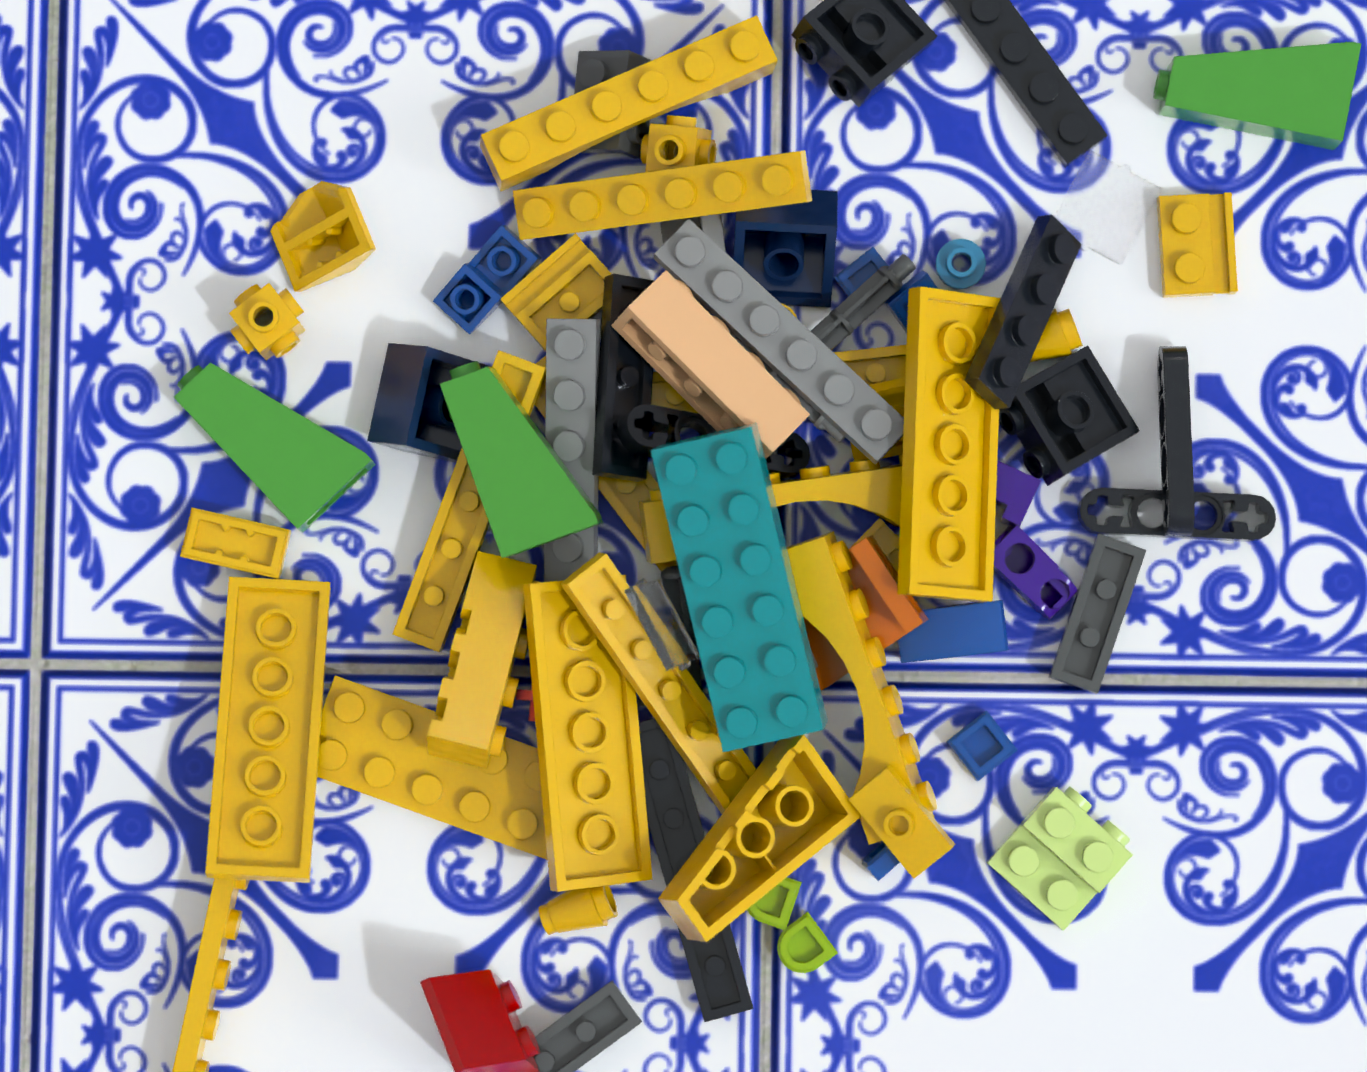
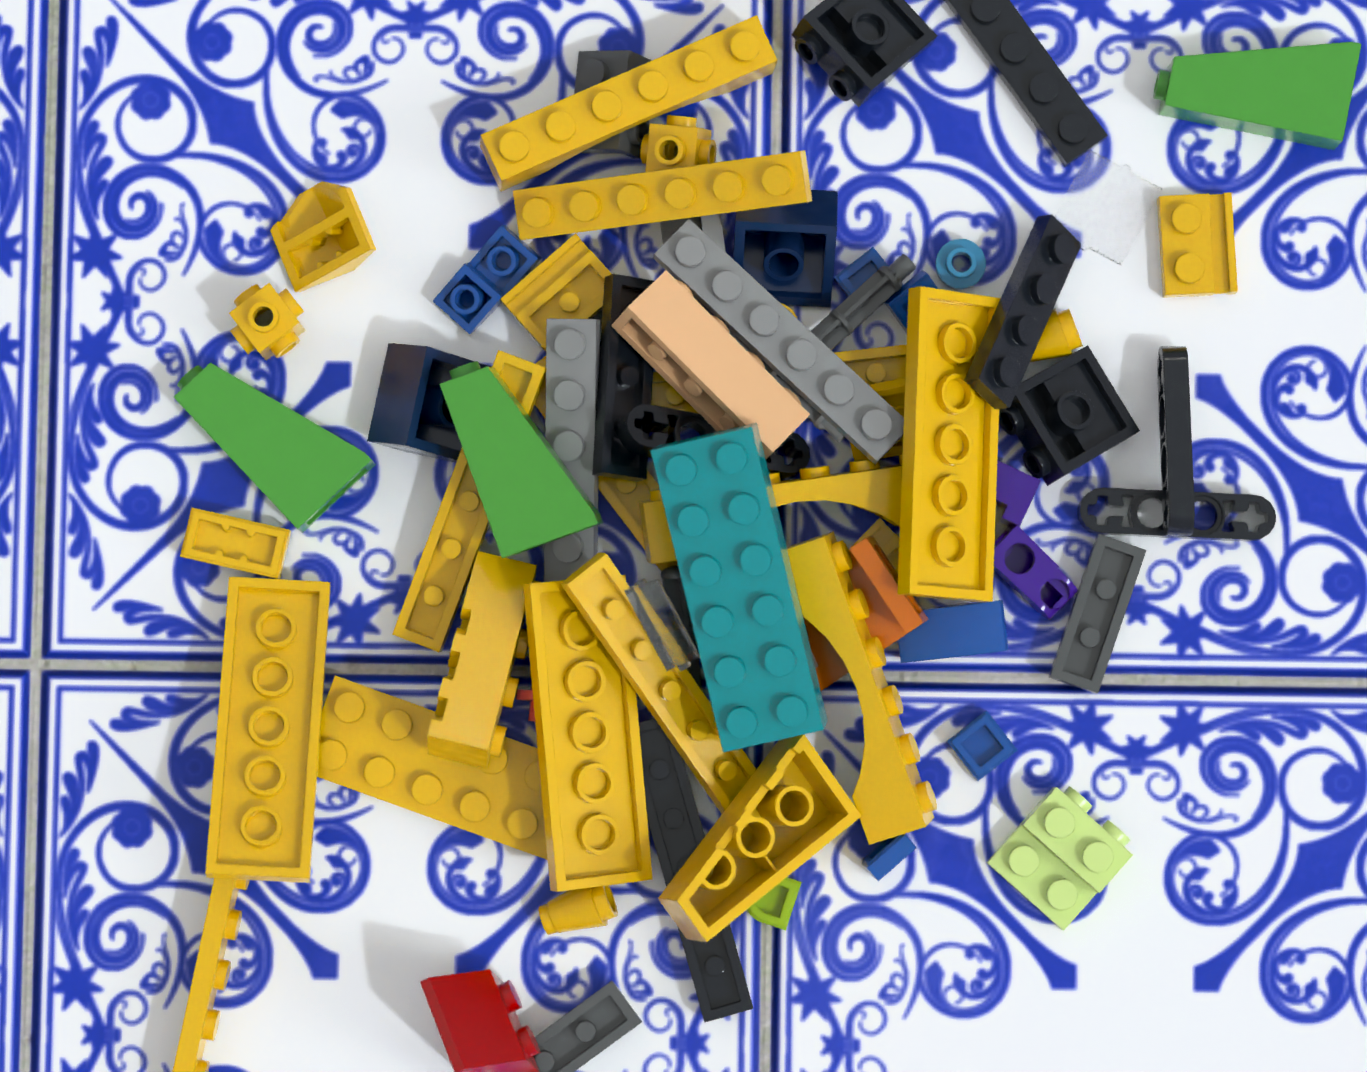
lime tile [777,911,838,973] -> none
yellow plate [848,765,956,879] -> none

